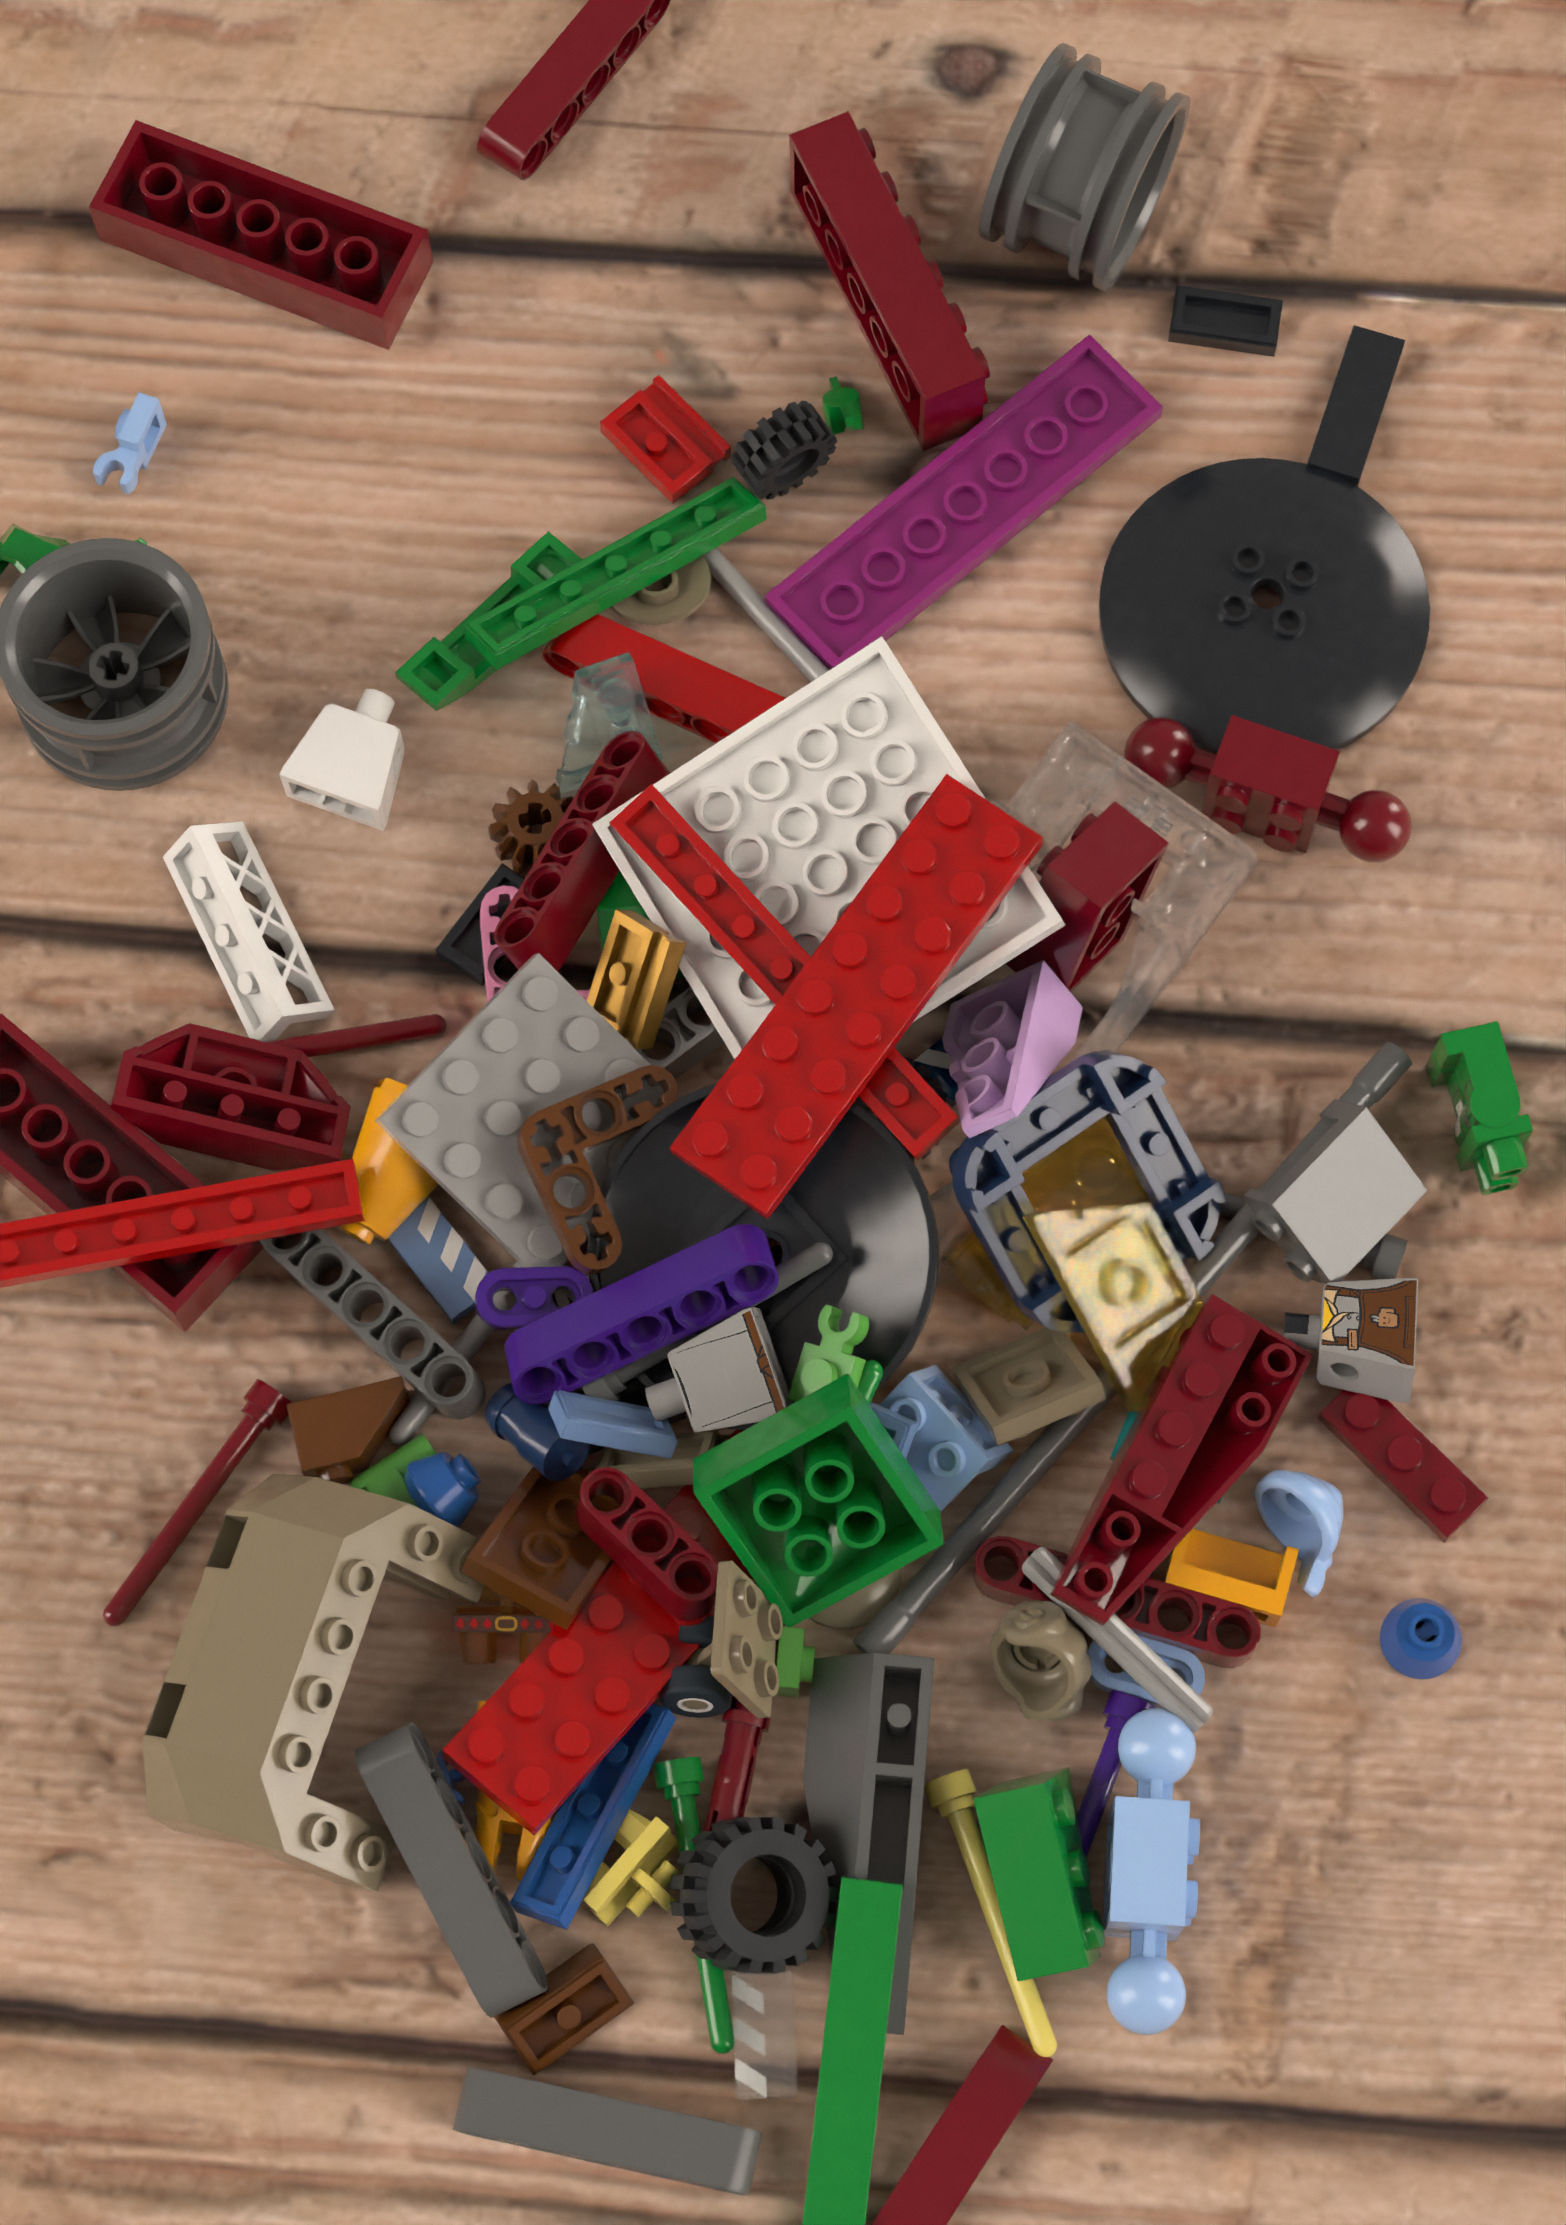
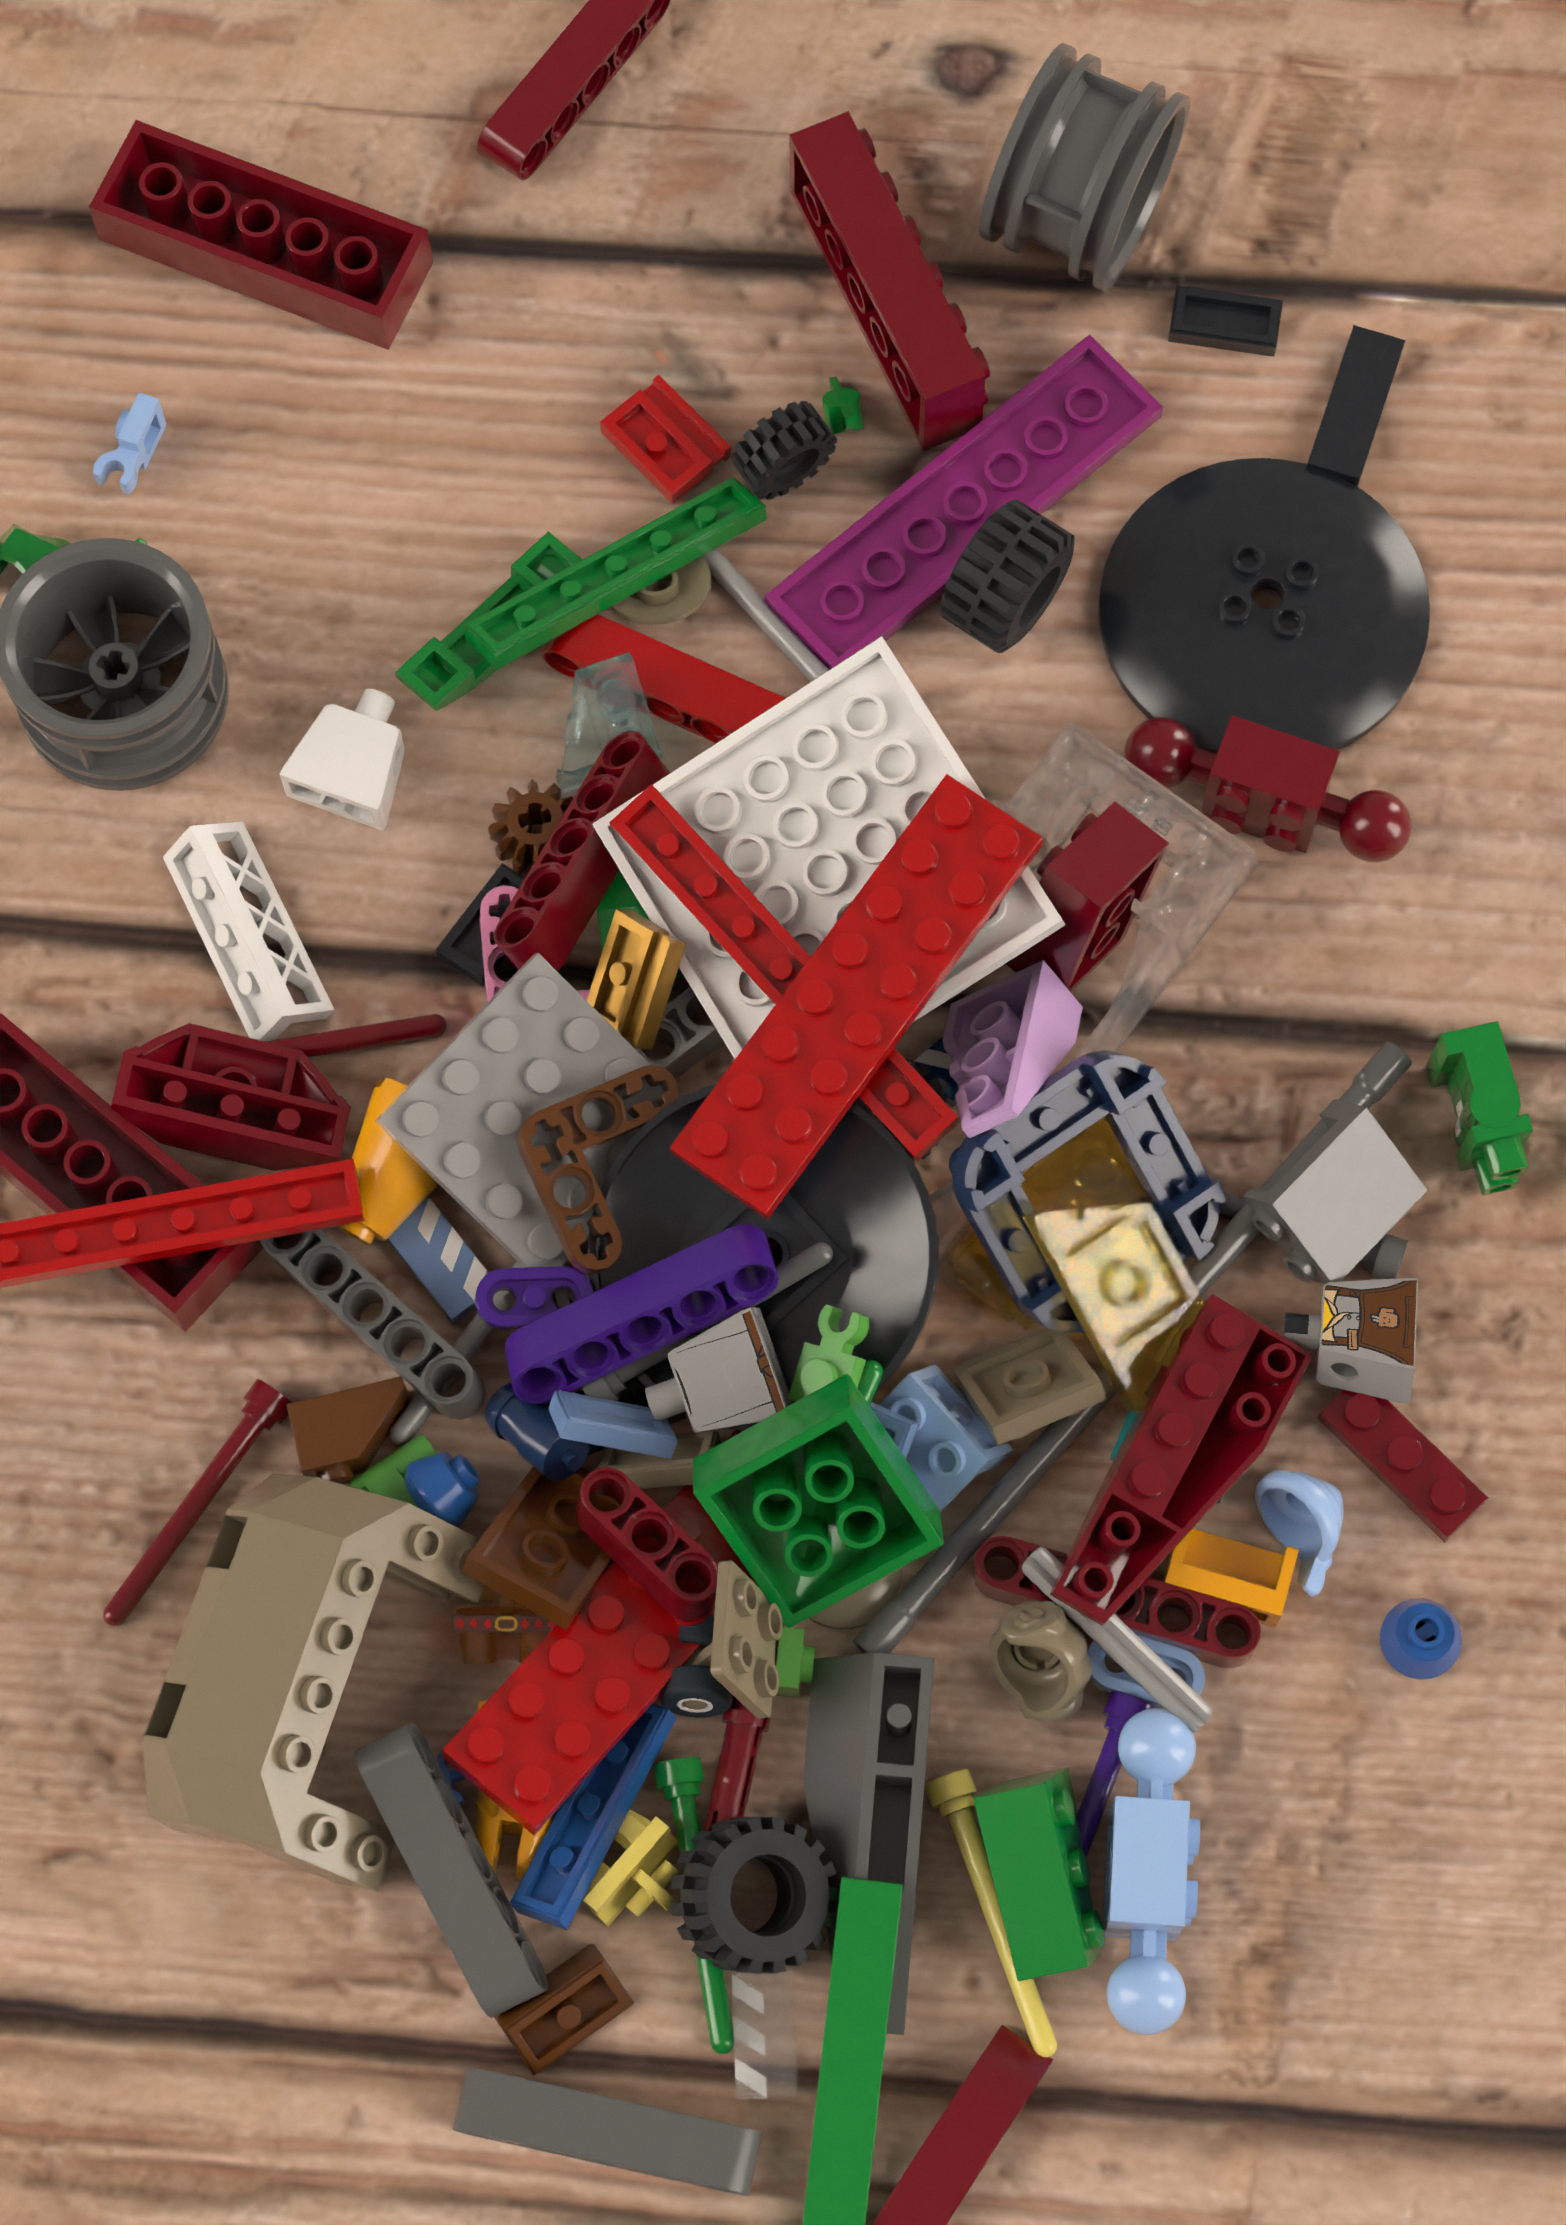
none -> black tyre [940,499,1075,654]

